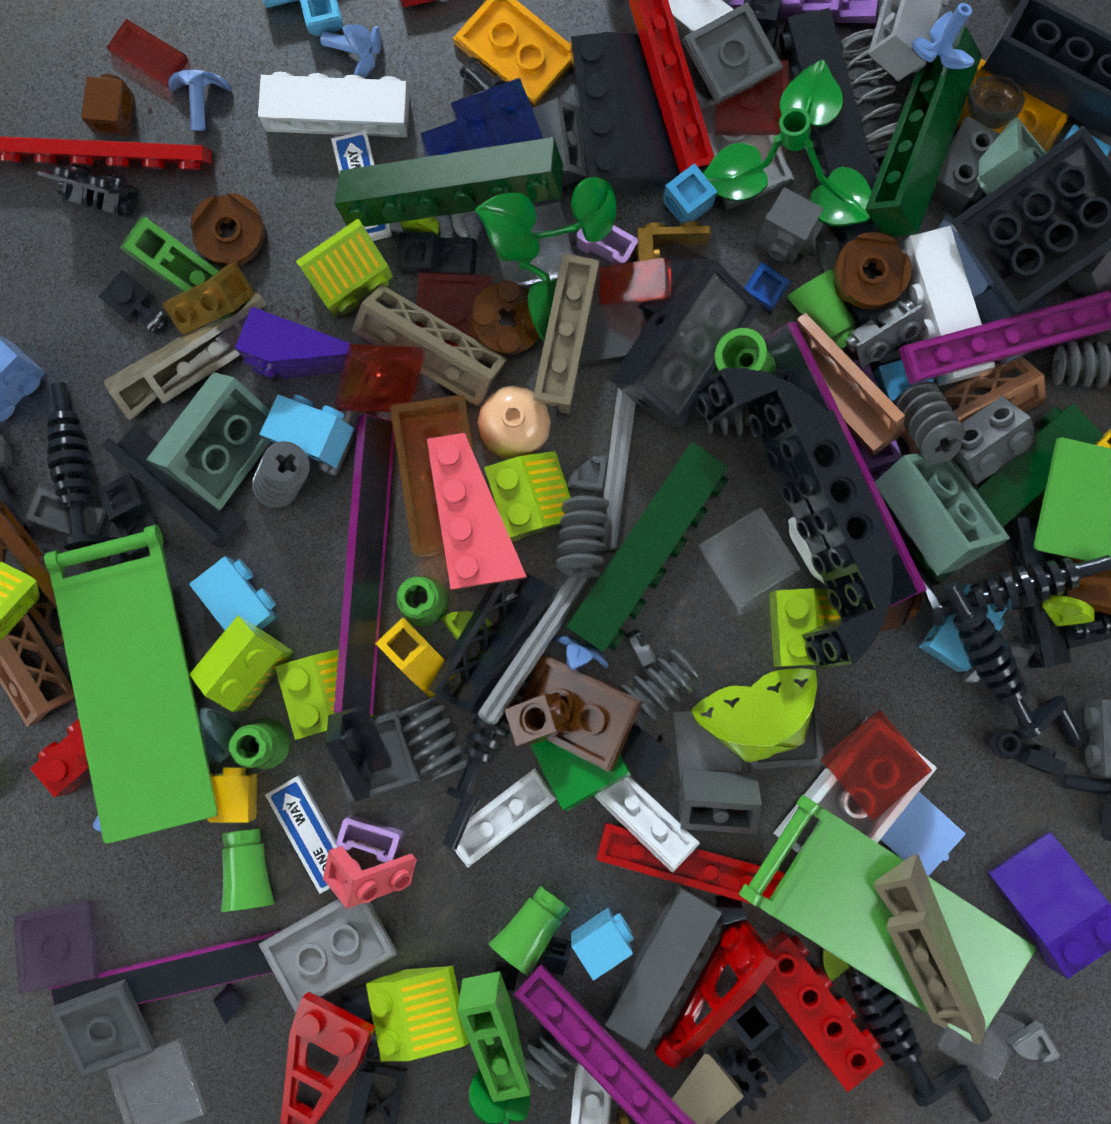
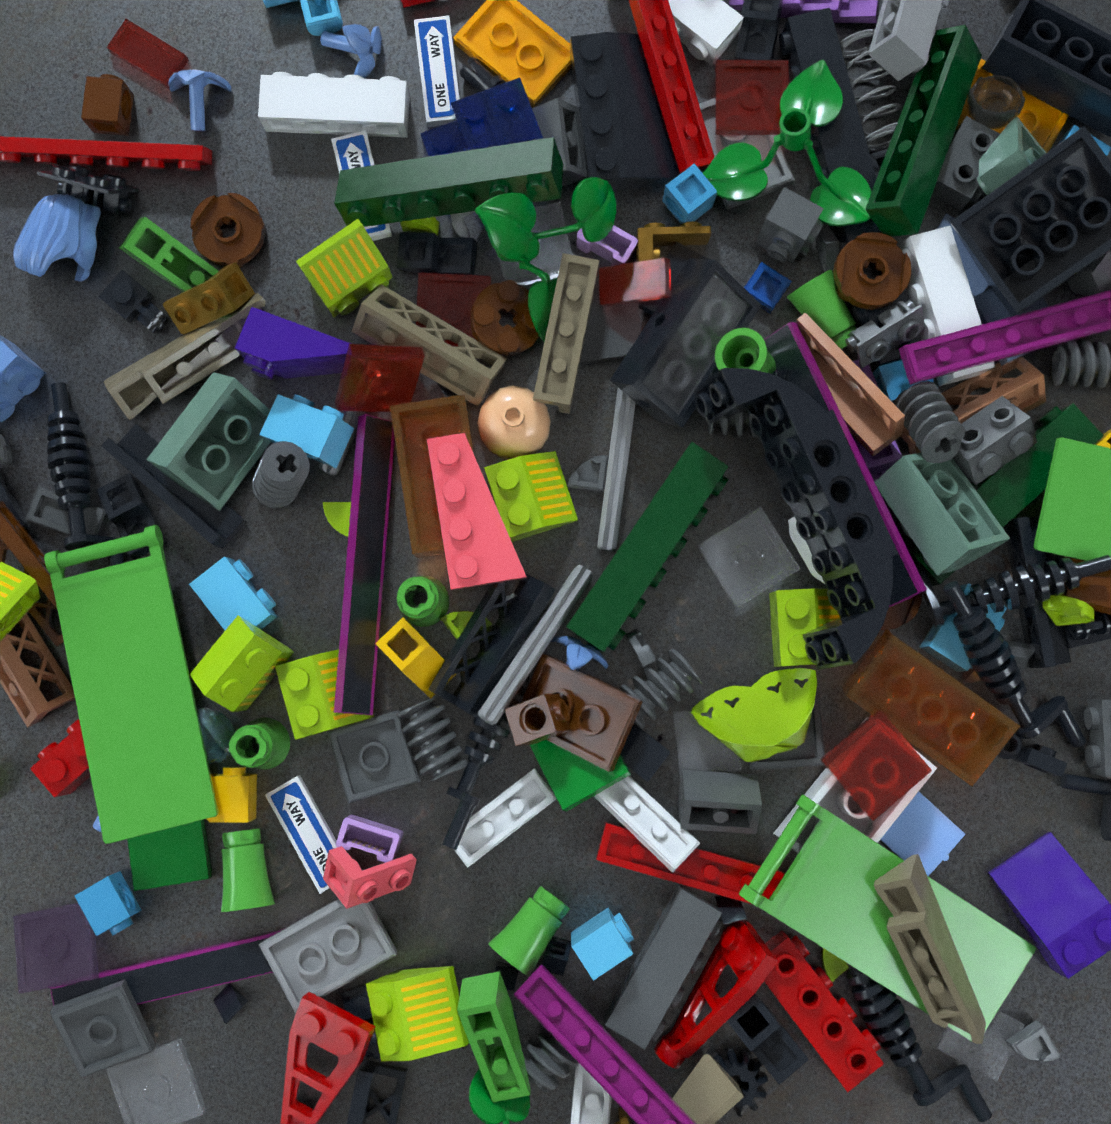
black bracket [325,705,392,801] -> none
dark grey piece [555,495,610,578] -> none
dark grey tile [682,2,783,106] -> none
medium blue plant [912,3,975,69] -> none
none -> medium blue hair [13,194,101,282]
none -> dark azure brick [75,871,142,936]
none -> green tile [127,820,212,891]
none -> lime tile [323,502,351,537]
none -> tile [414,16,463,127]
none -> clear orange brick [842,629,1020,787]

